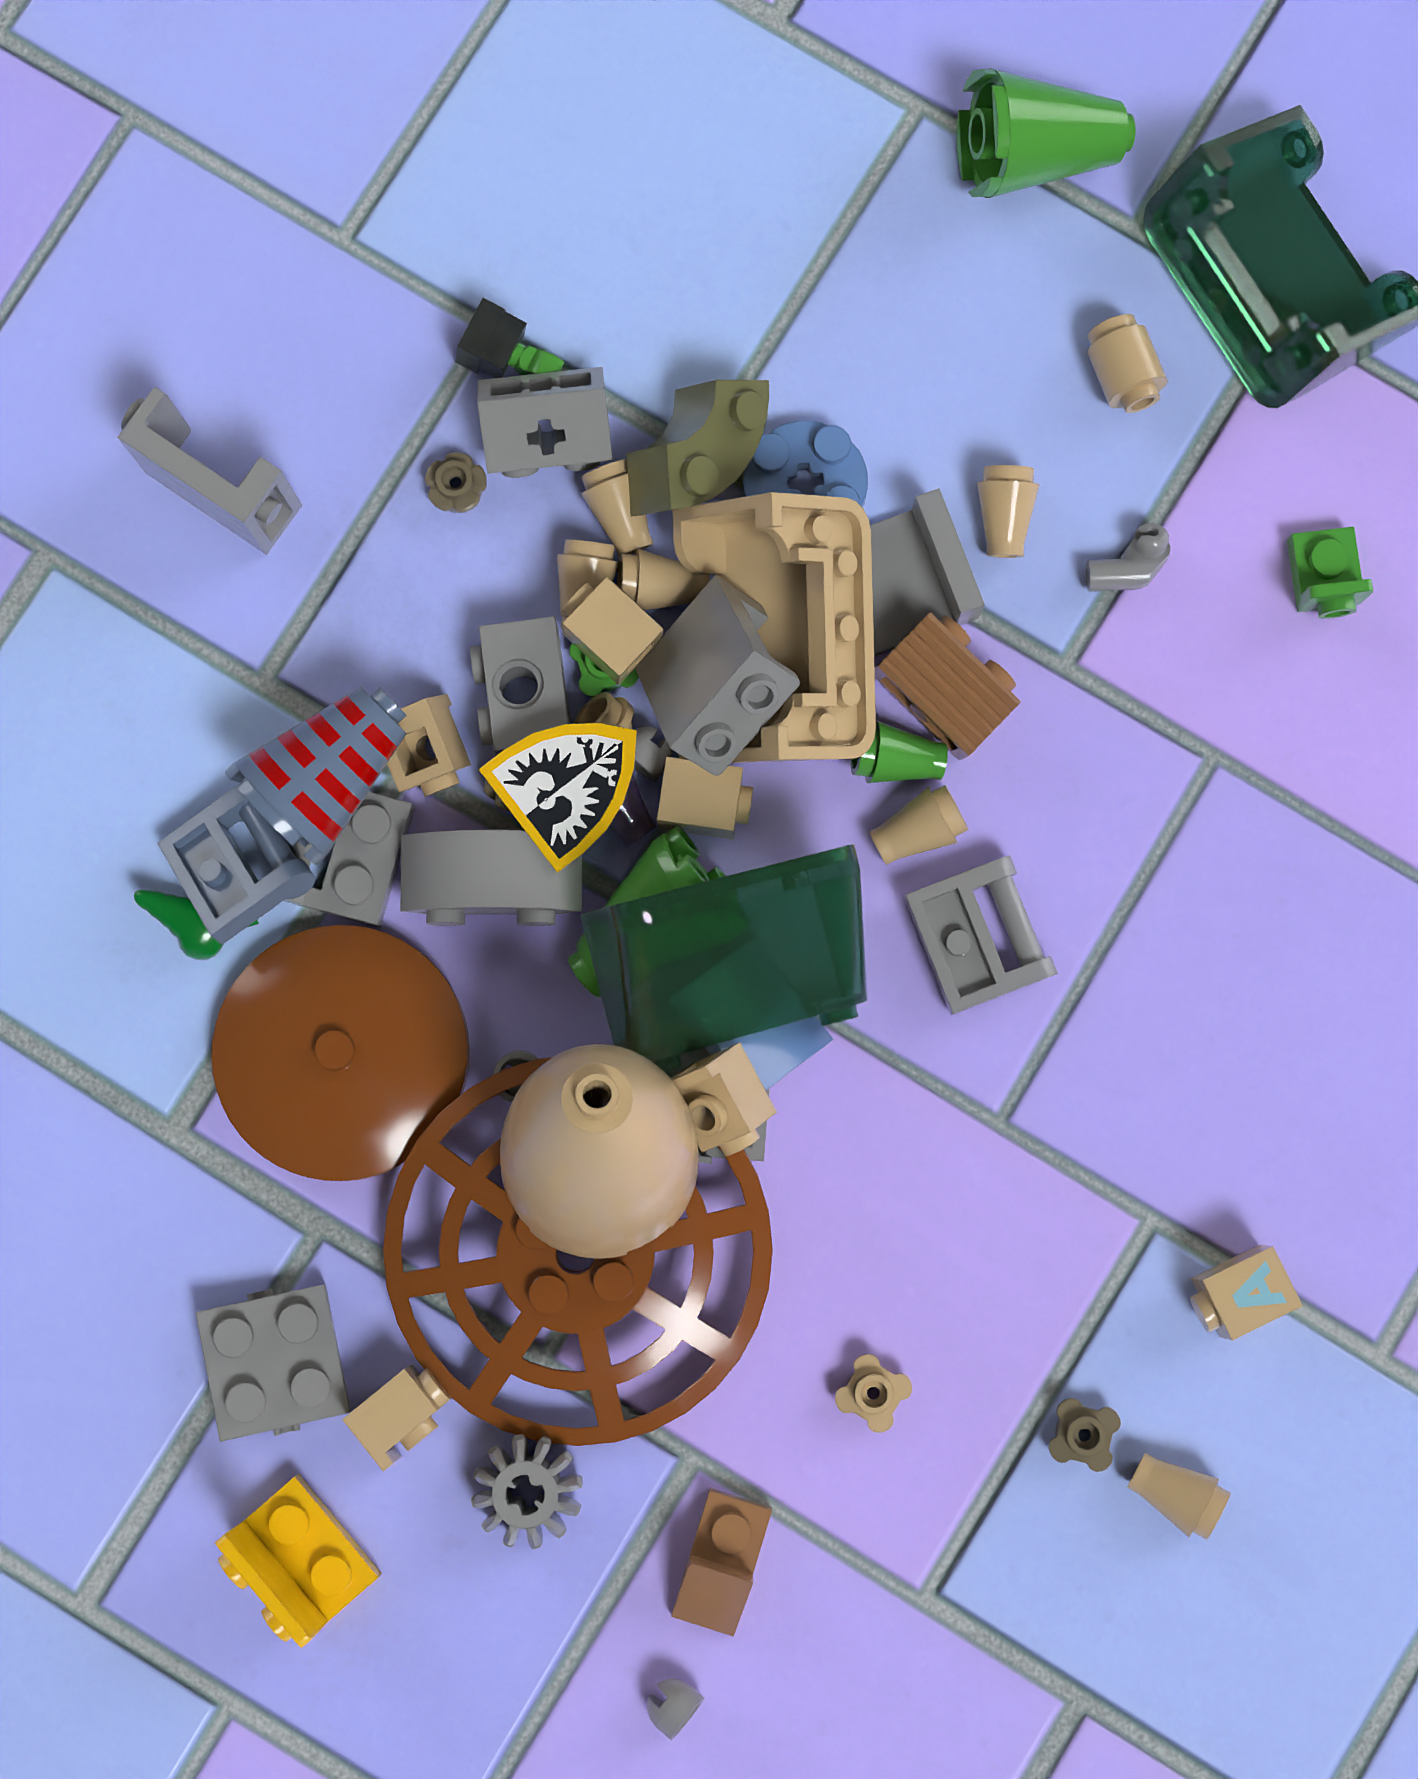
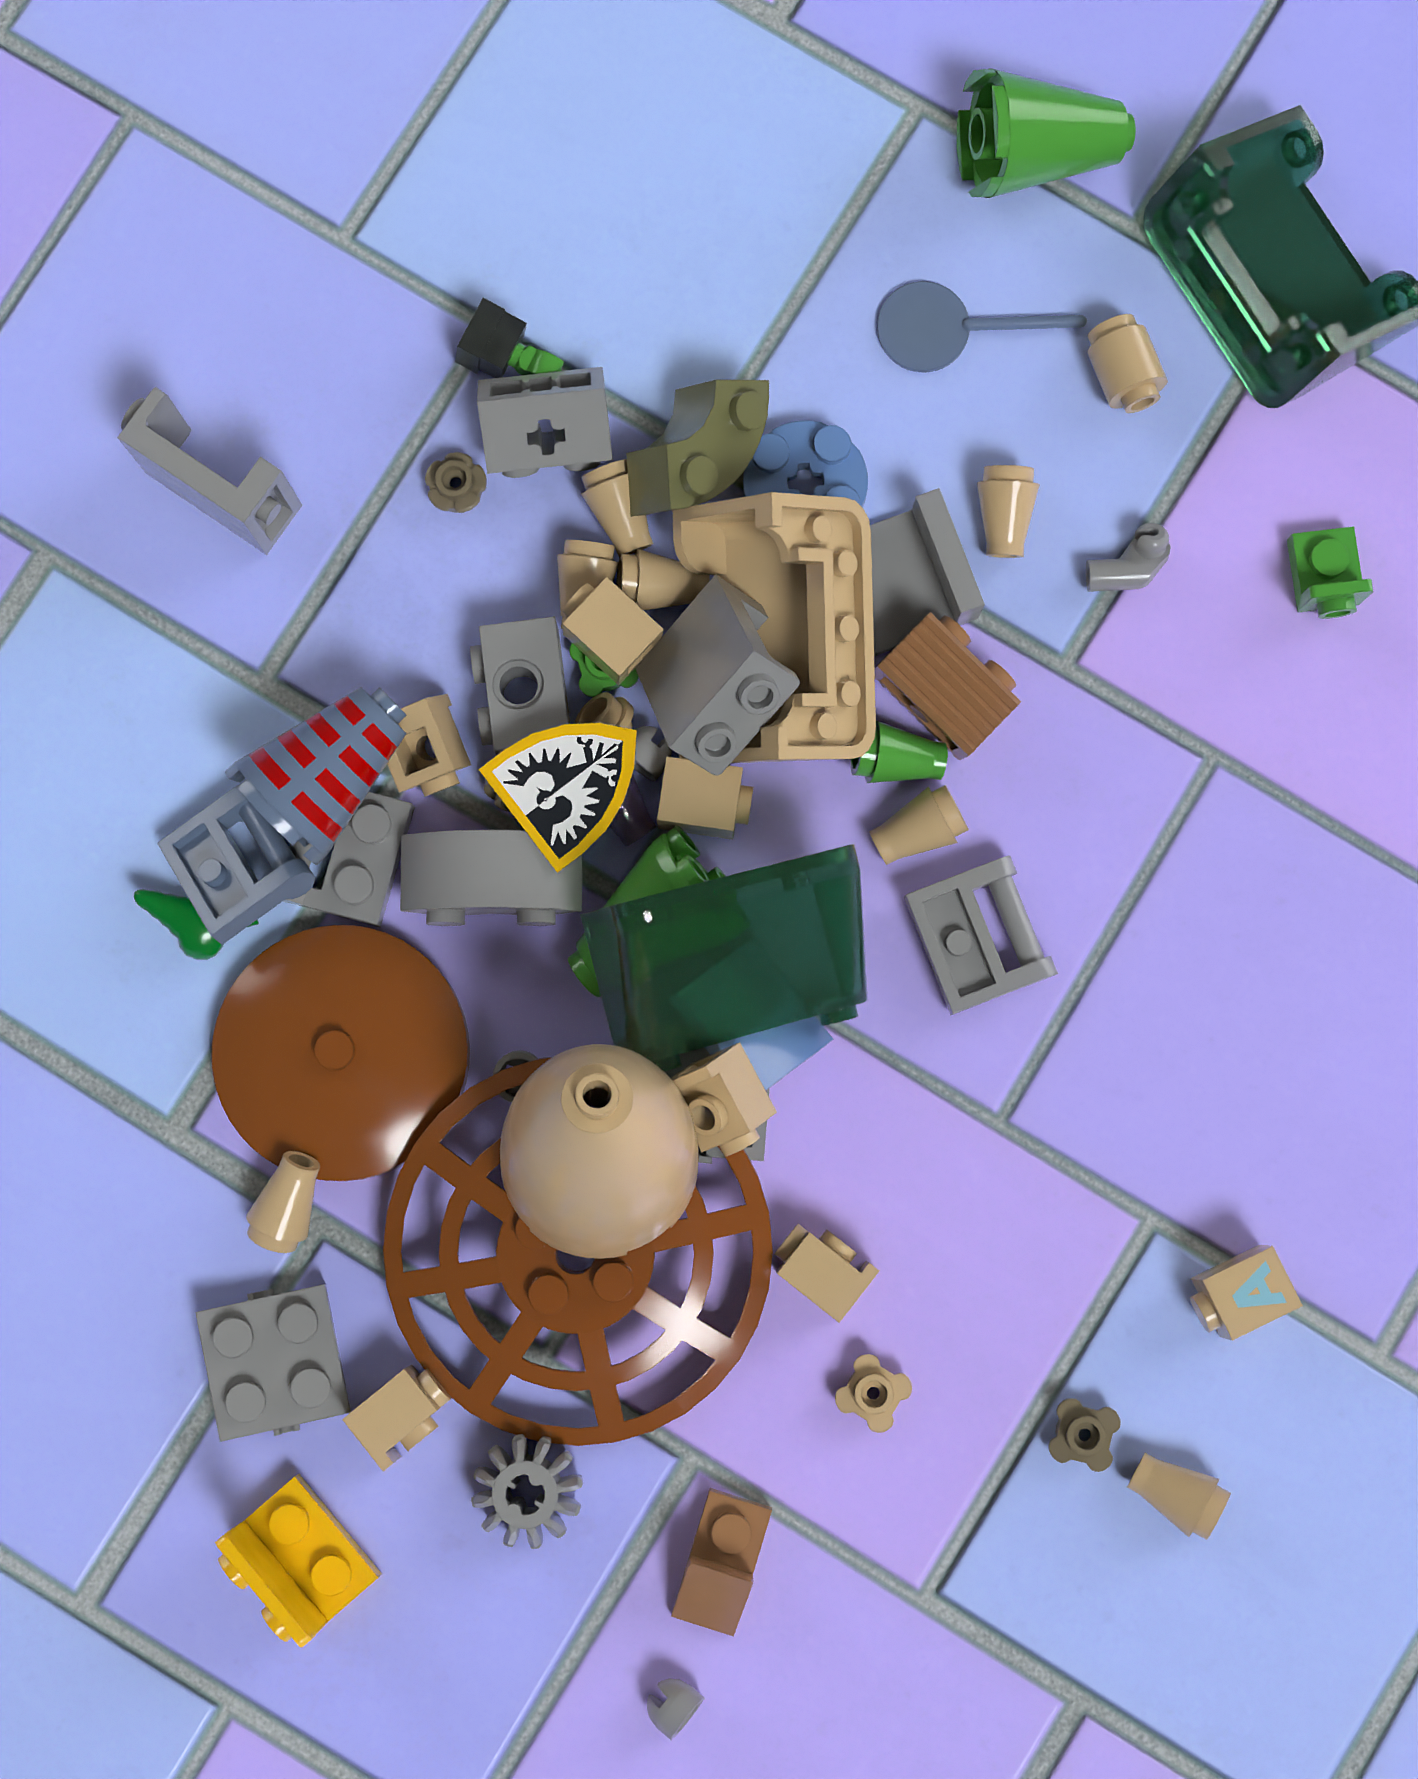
none -> tan cone [246,1151,320,1253]
none -> tan brick [774,1224,879,1323]
none -> sand blue piece [877,281,1087,373]

